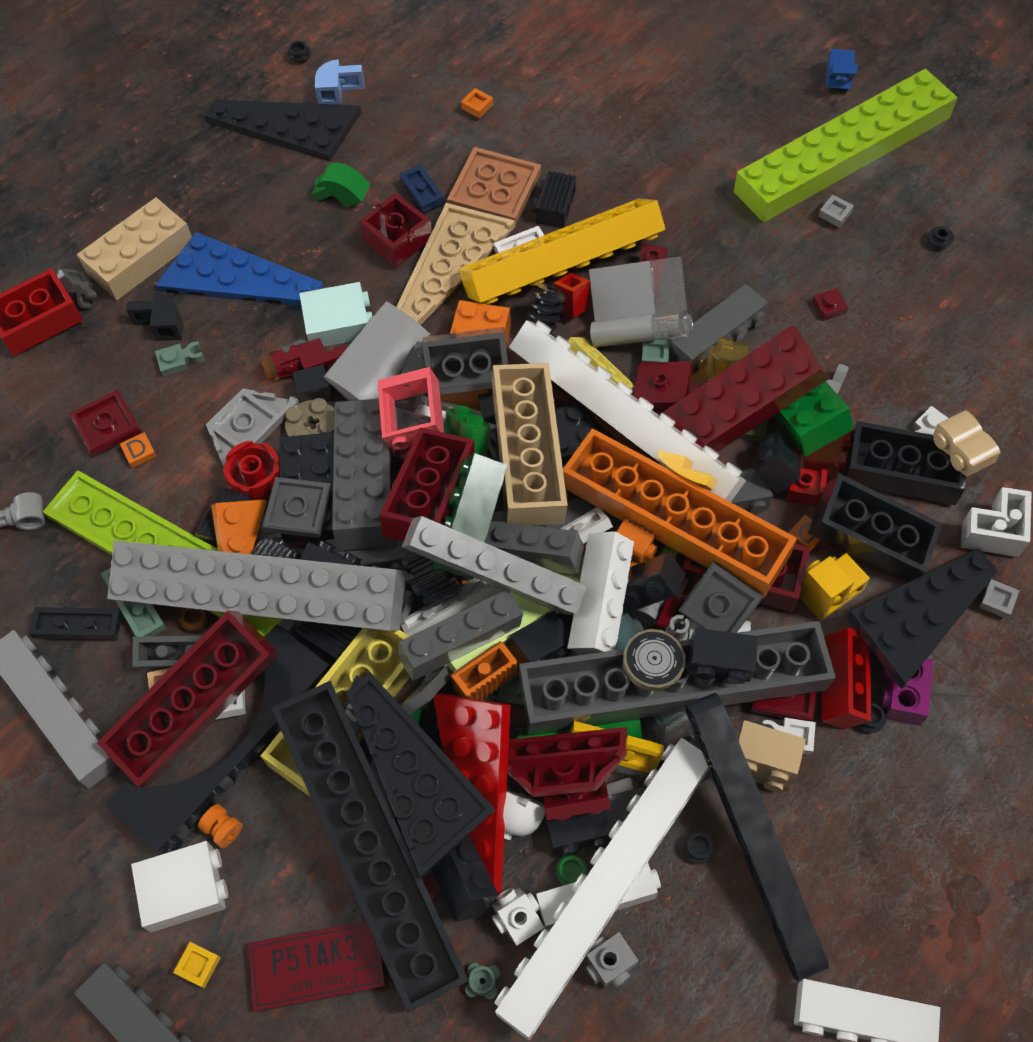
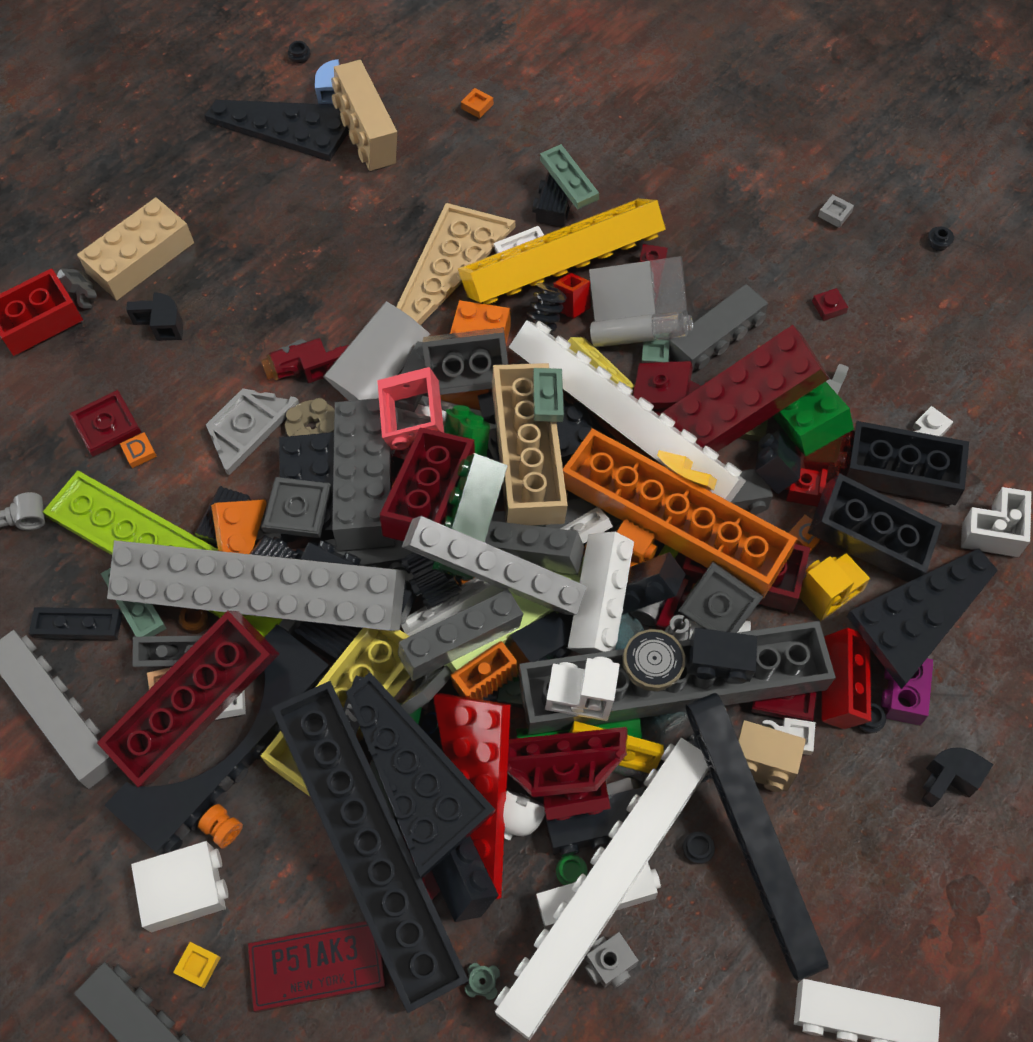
blue wing [155,232,324,306] -> none
sand green plate [155,342,205,377] -> none
red brick [223,441,280,502] -> none
black brick [292,364,336,403] -> none
light aqua brick [299,282,372,347] -> none
green brick [311,163,371,208] -> none
dark red brick [359,193,432,268] -> none
dark blue plate [400,165,444,213] -> none
nougat plate [447,147,541,225] -> none
white brick [491,887,544,946] -> none
clear yellow brick [704,337,750,380] -> none
lime brick [733,68,958,223] -> none
blue brick [826,49,858,90] -> none
tan brick [933,410,1001,477] -> none
light grey plate [979,579,1020,619] -> none
none -> tan brick [331,60,397,171]
none -> sand green plate [533,368,564,422]
none -> sand green plate [540,144,599,210]
none -> white brick [545,657,620,721]
none -> black brick [922,747,994,807]

